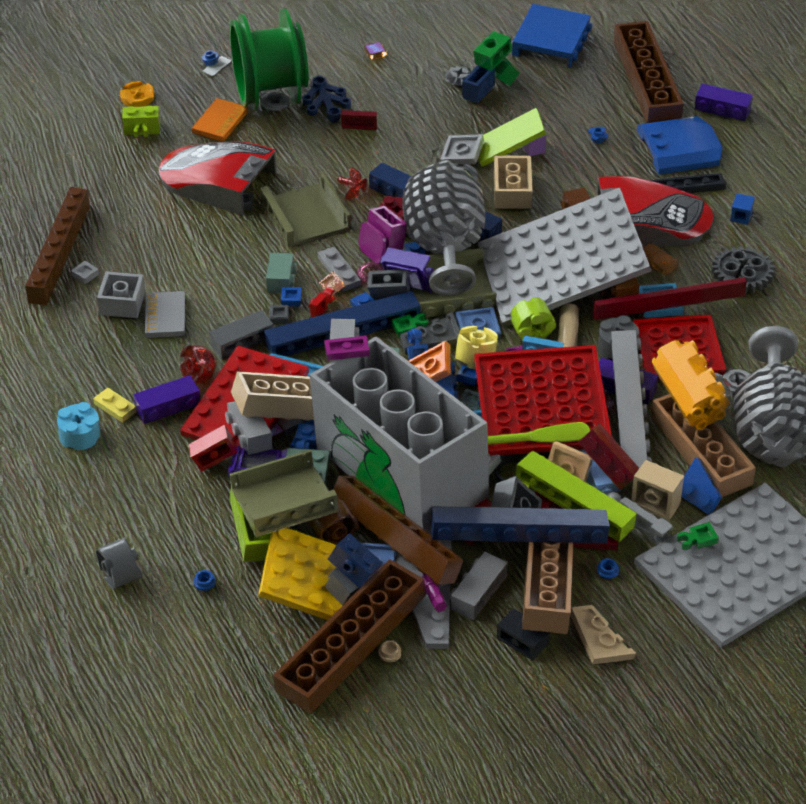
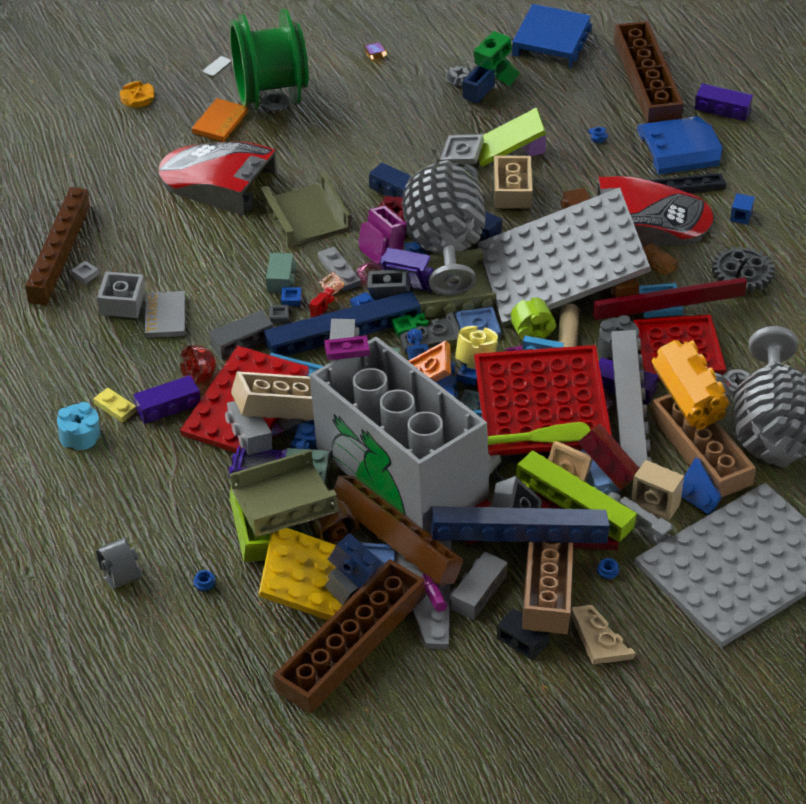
lime brick [122,106,160,137] -> none
red brick [189,425,238,472] -> none
blue plate [202,50,219,66] -> none
dark blue plant [302,76,351,123] -> none
clear red plant [337,168,368,199] -> none
dark red plate [341,110,378,130] -> none
tan plate [379,641,401,662] -> none
green plate [677,522,719,550] -> none

